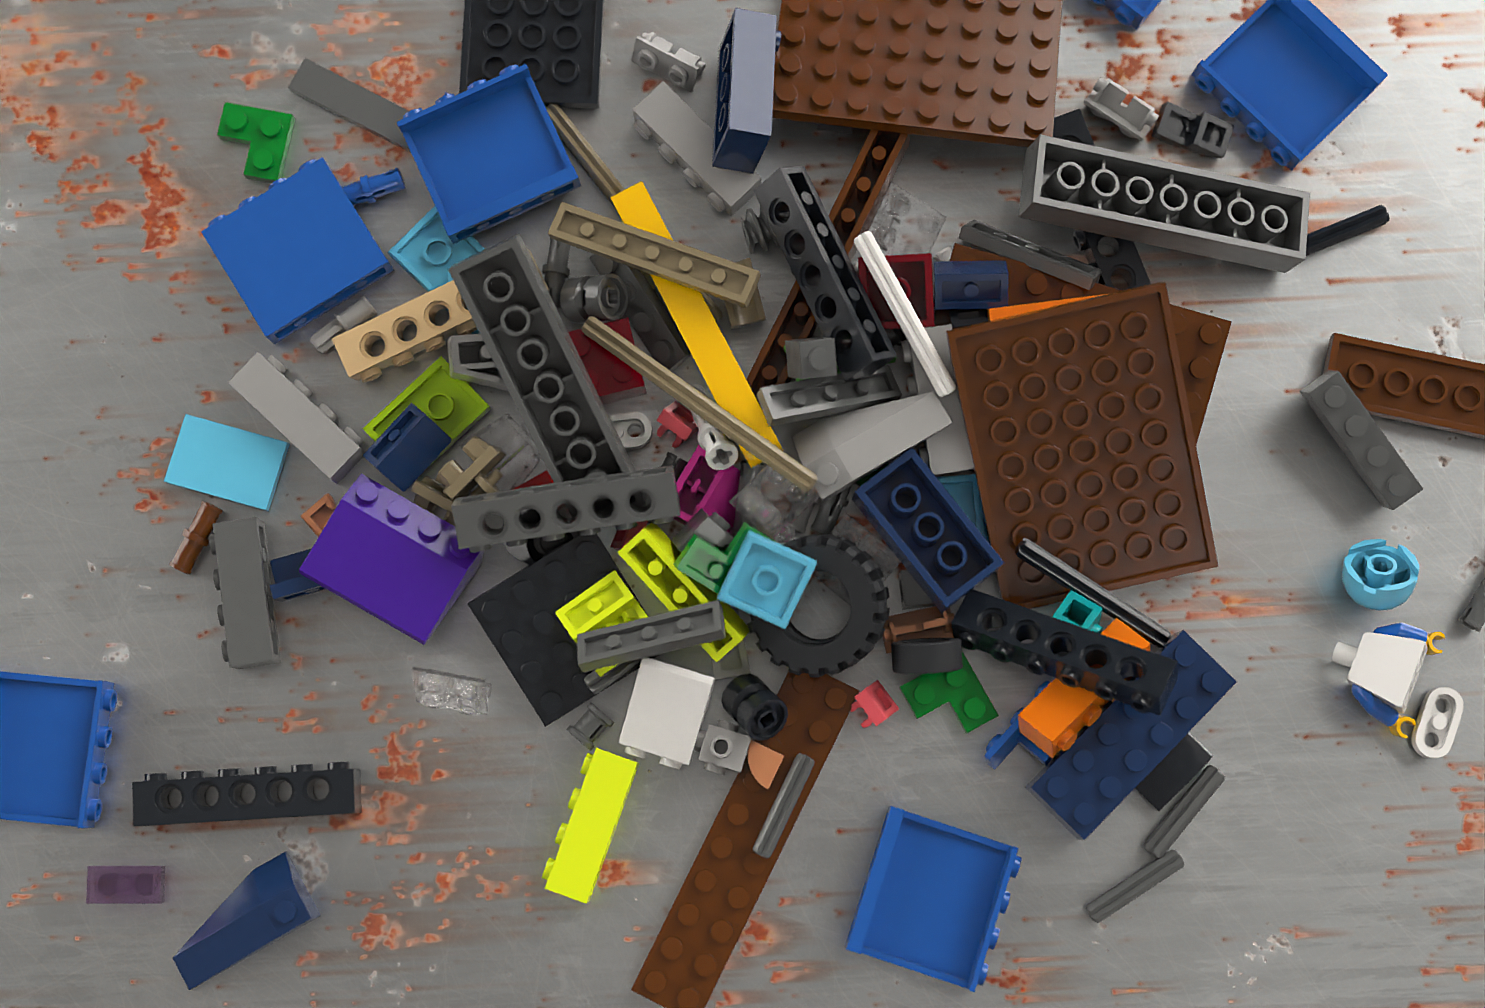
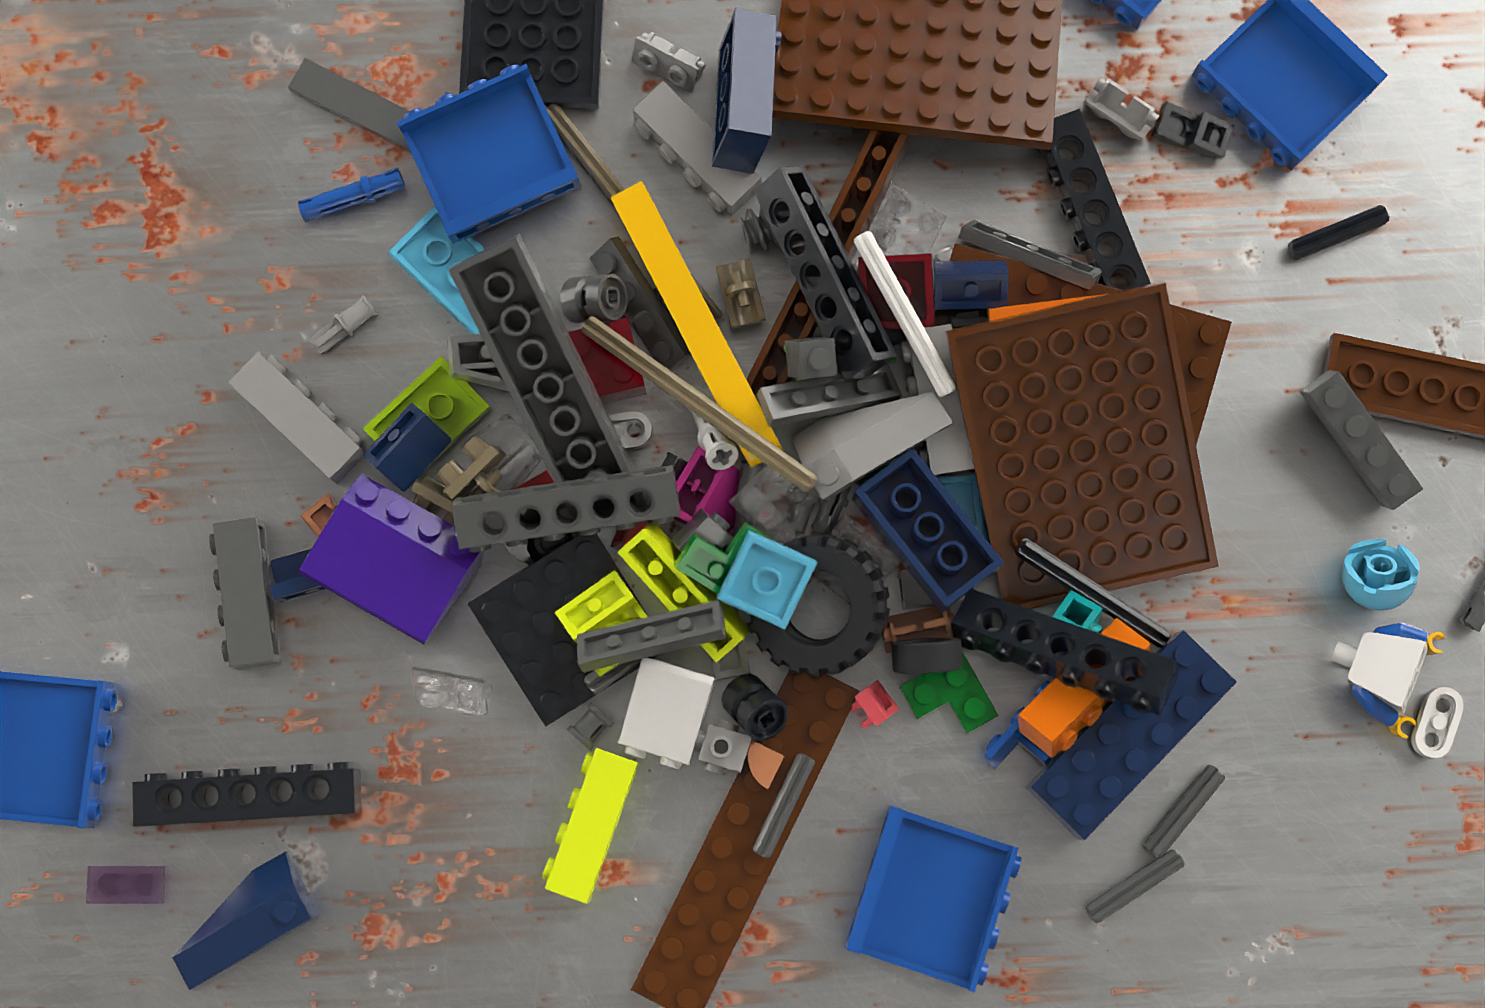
medium azure tile [164,414,290,512] -> none
reddish brown pin [169,500,223,575] -> none
blue panel [201,157,394,344] -> none
green plate [217,102,296,183] -> none
tan brick [331,248,549,382] -> none
dark grey pin [542,238,571,308] -> none
dark tan plate [548,202,761,308] -> none
coral tile [657,400,698,448] -> none
dark grey brick [1018,134,1310,273] -> none
black slope [1135,732,1213,811] -> none

